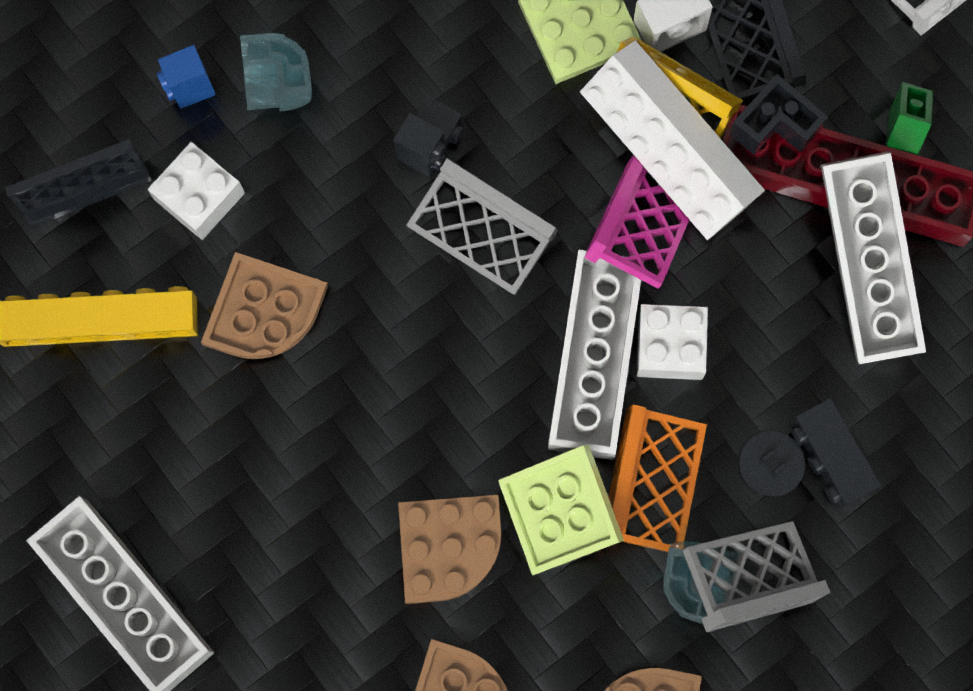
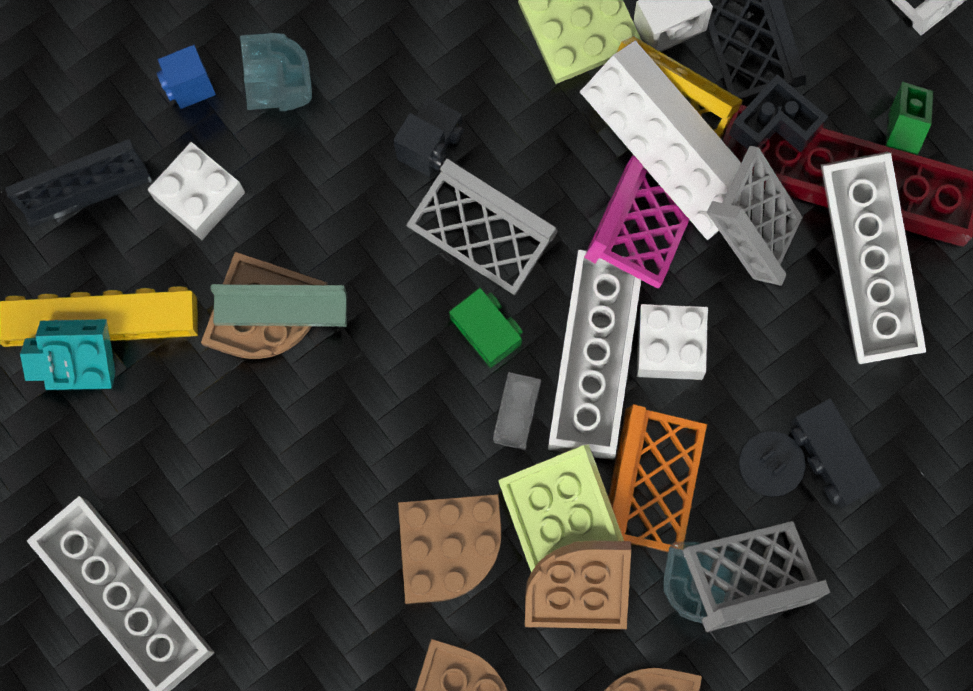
none -> teal piece [20,319,115,390]
none -> sand green panel [211,284,347,327]
none -> green brick [449,288,523,368]
none -> clear brick [493,372,541,450]
none -> medium nougat plate [525,541,631,629]
none -> light grey fence [707,146,802,286]

